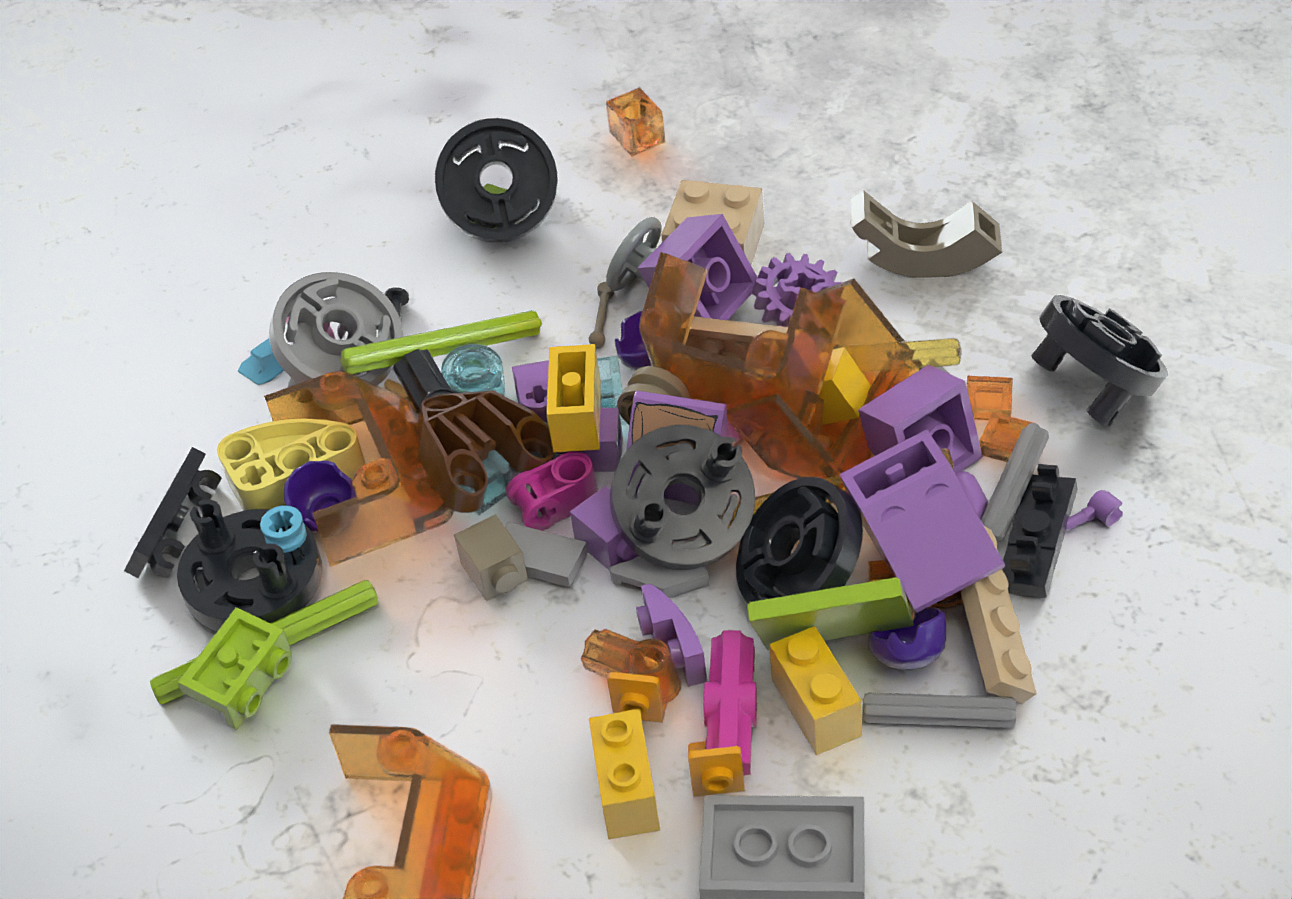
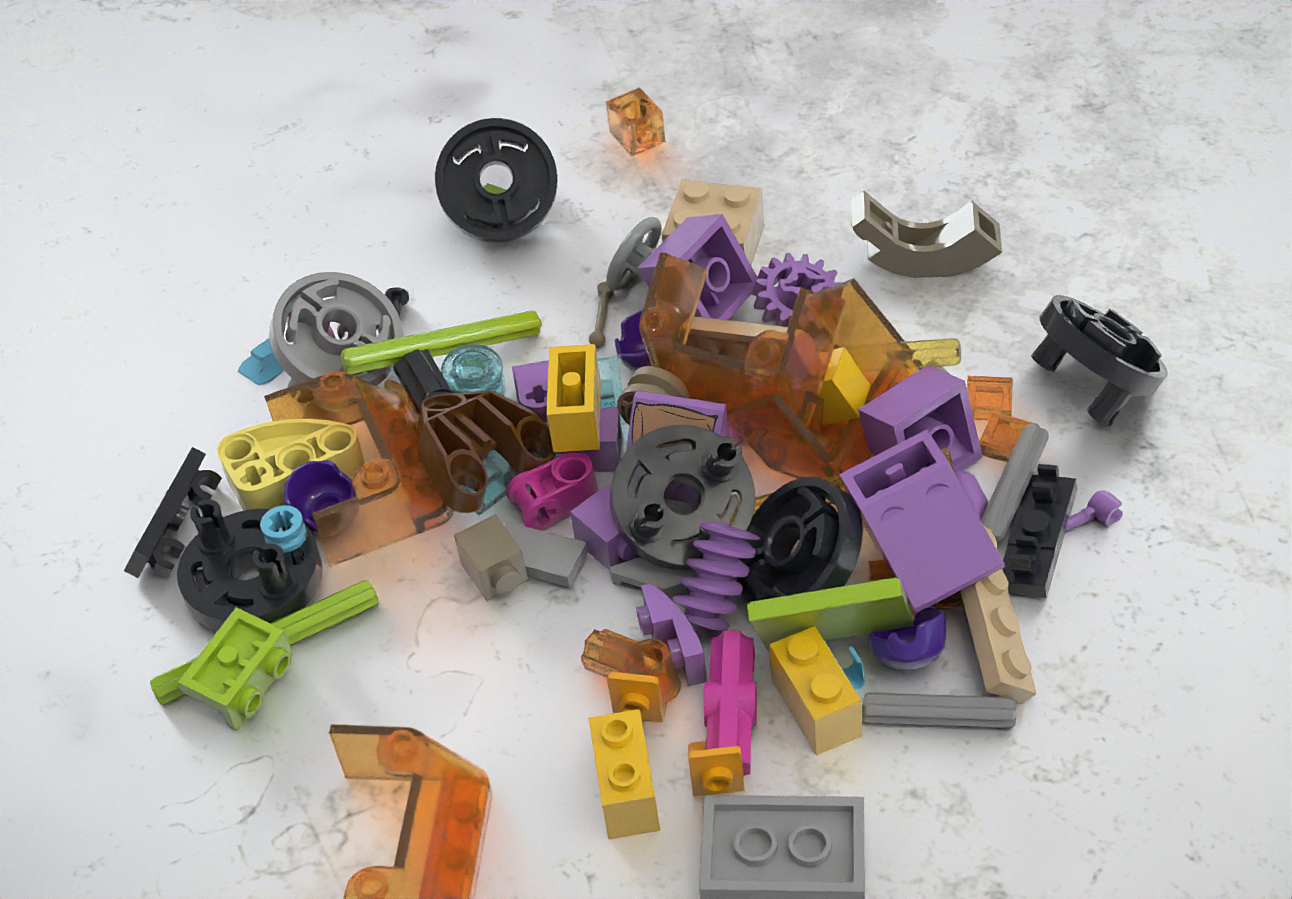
none -> medium lavender piece [673,522,761,631]
none -> medium azure piece [824,639,865,691]

